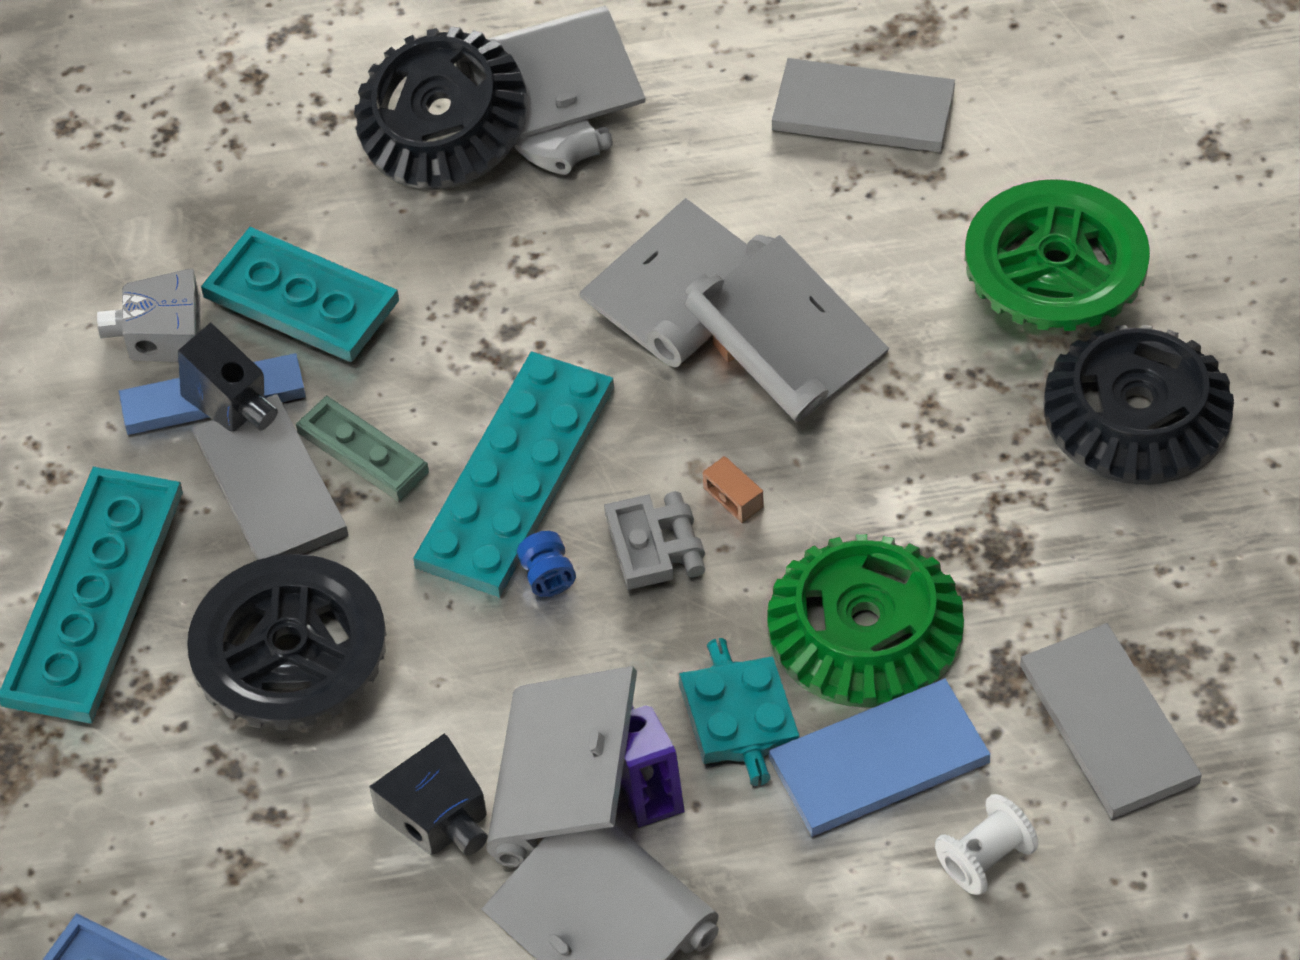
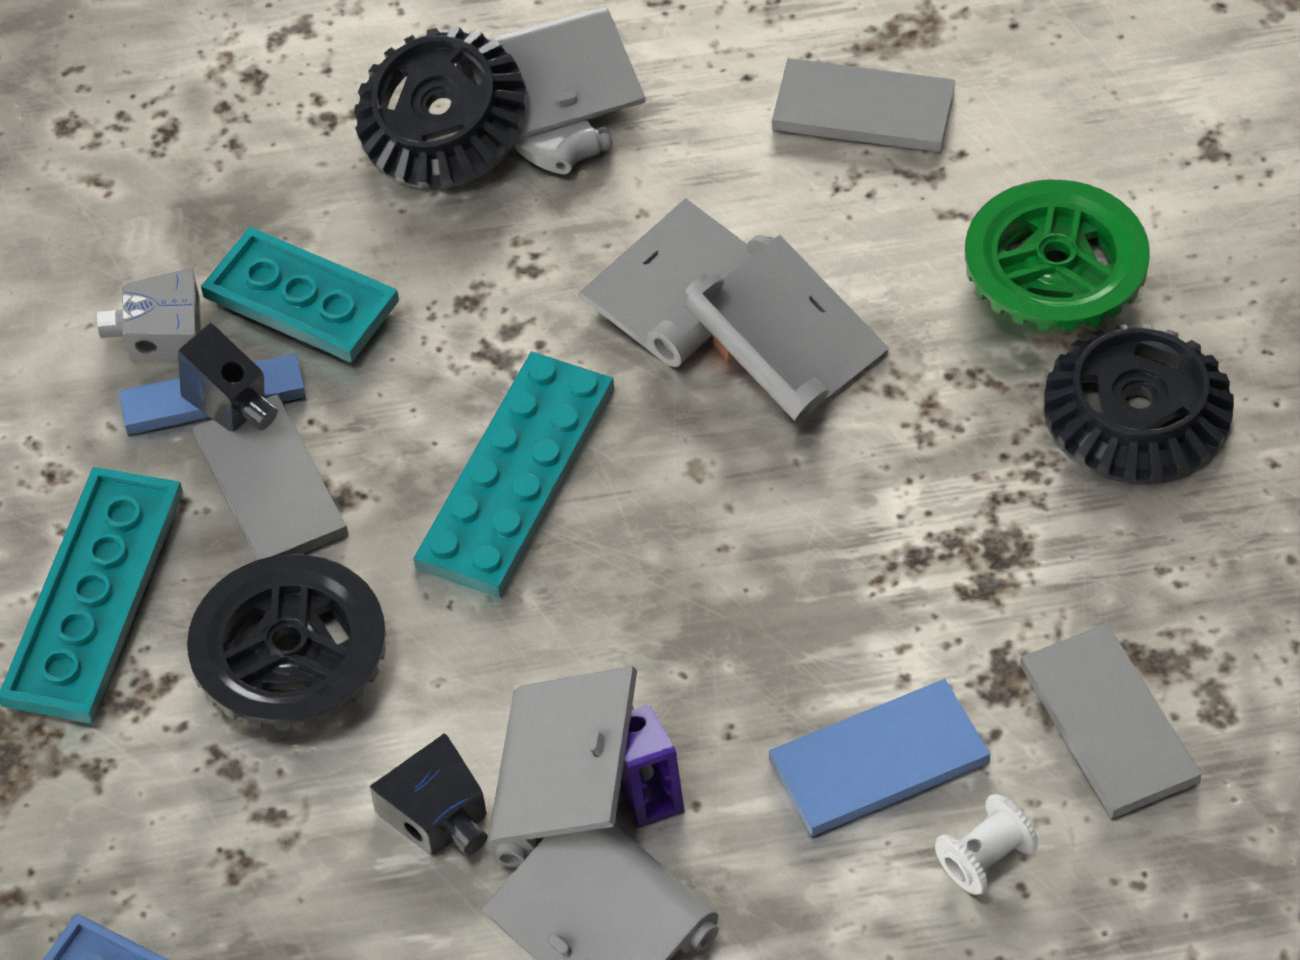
sand green tile [296,395,429,502] -> none
blue wheel [517,531,576,597] -> none
light grey plate [604,491,705,590] -> none
teal plate [678,638,799,786] -> none
nougat piece [703,456,764,523] -> none
green gear [767,534,964,708] -> none

